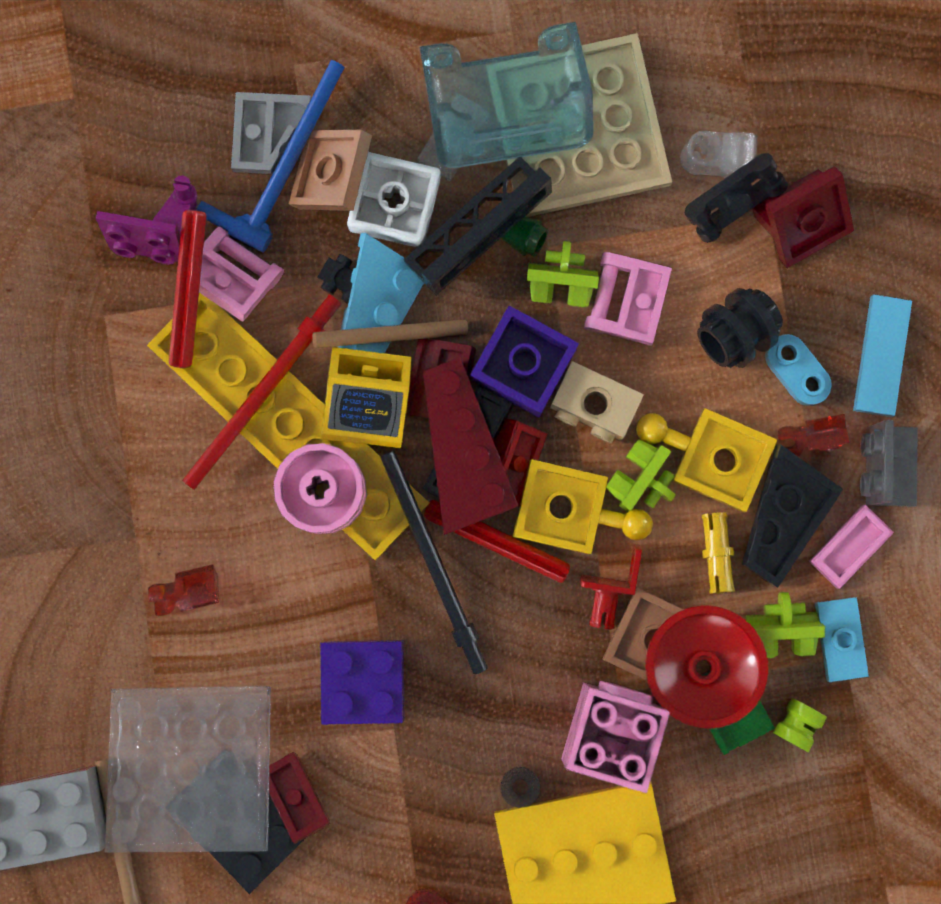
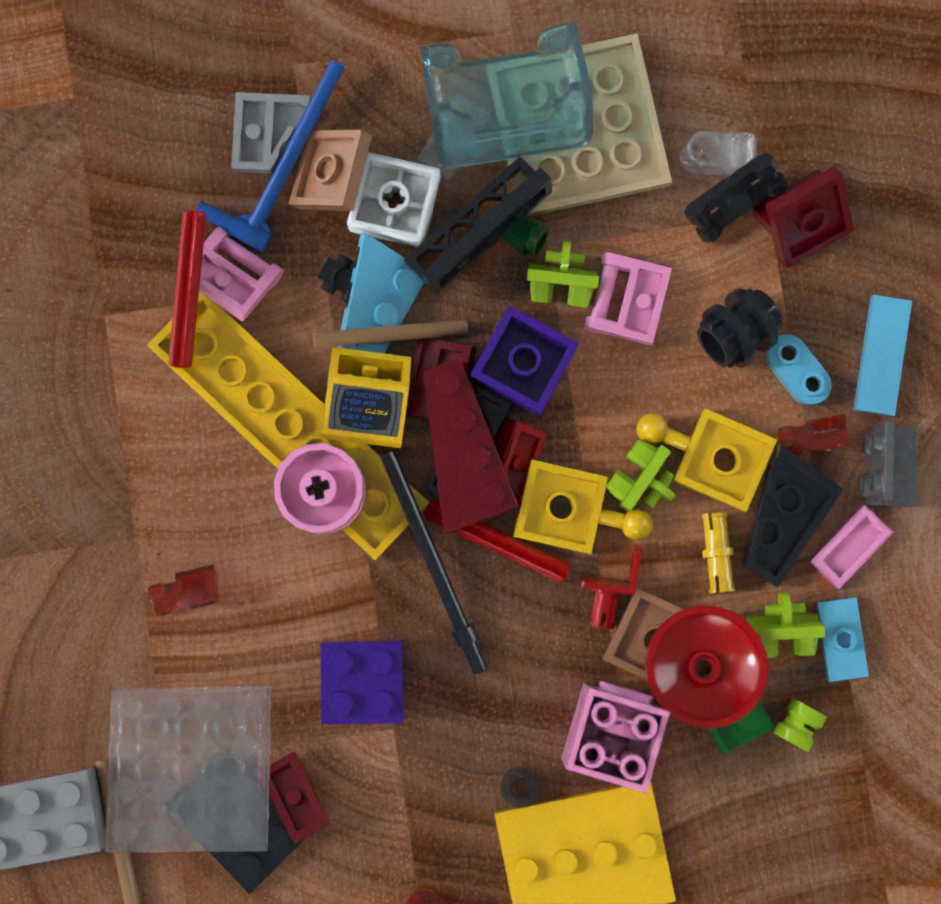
magenta plate [96,176,197,264] -> none
red bar [182,294,342,490] -> none
tan brick [550,361,644,443] -> none

